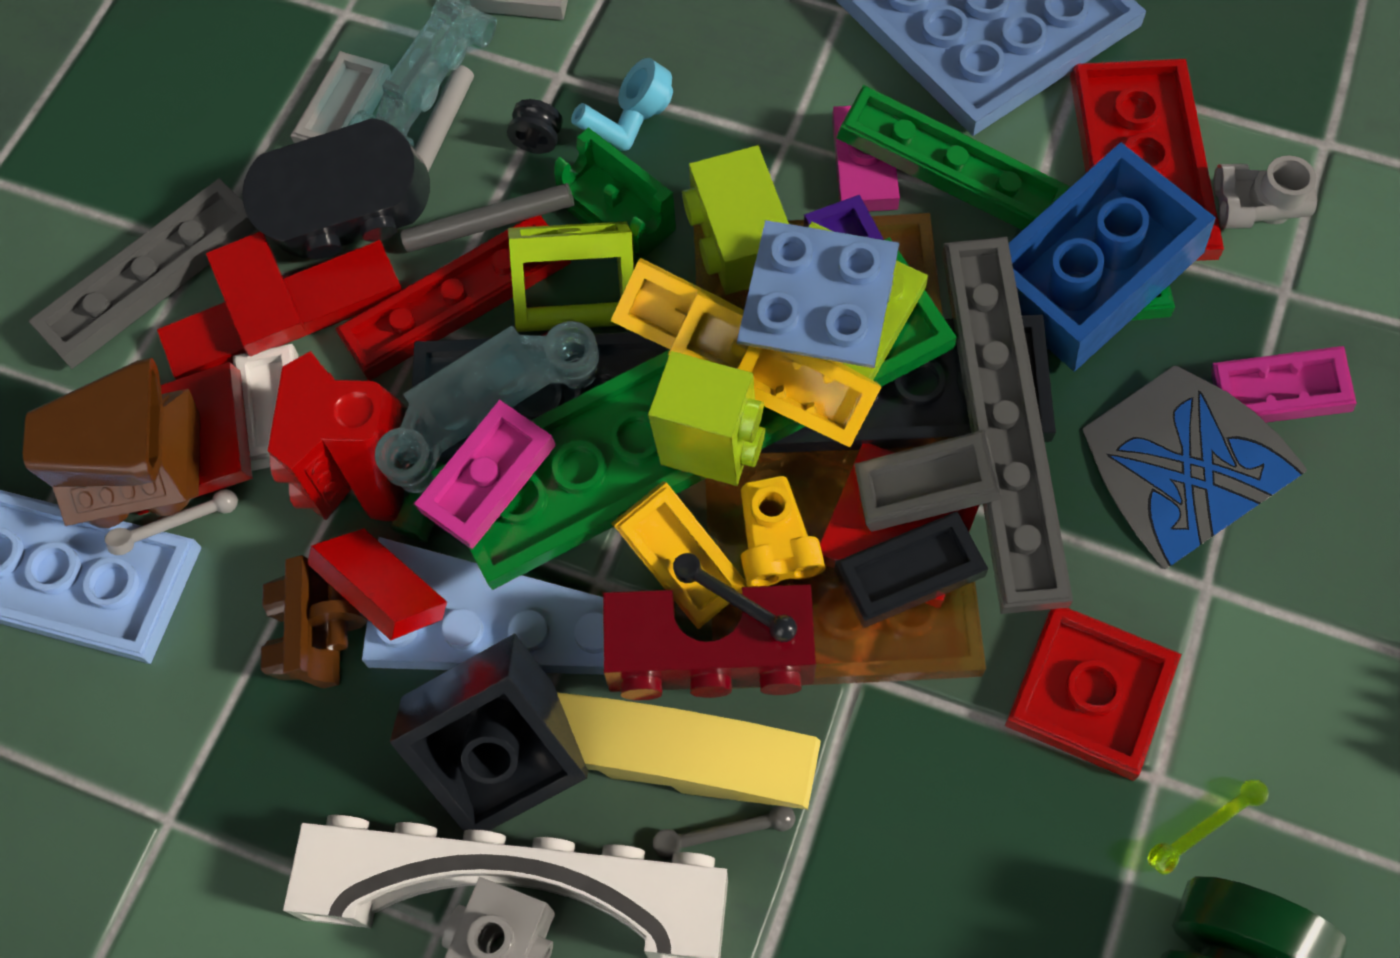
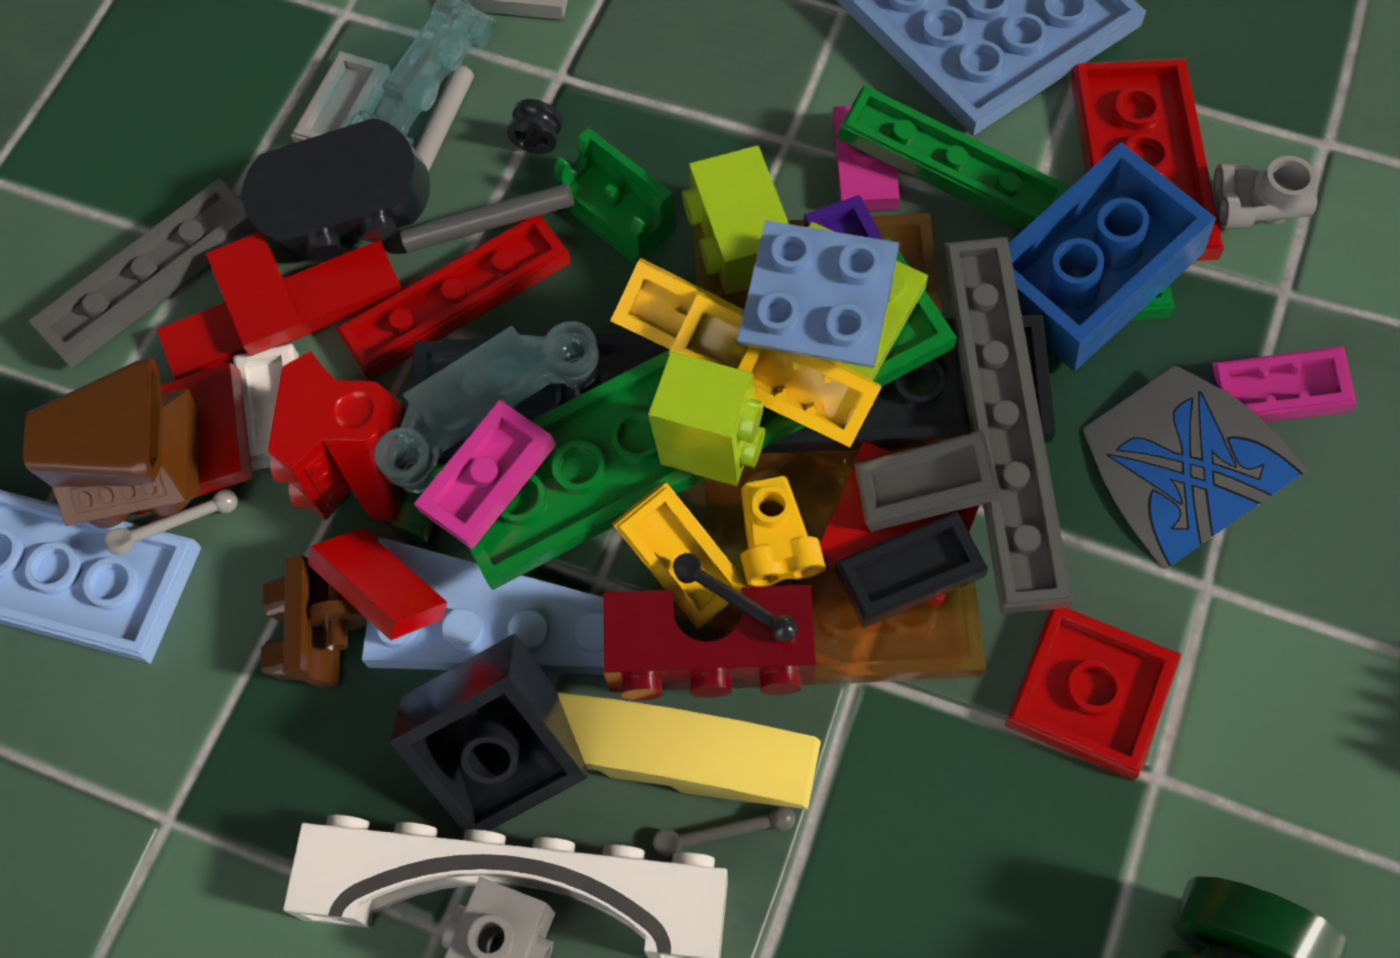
lime tile [508,221,634,332] -> none
medium azure plate [571,58,673,152] -> none
clear neon green hinge [1148,779,1269,875] -> none

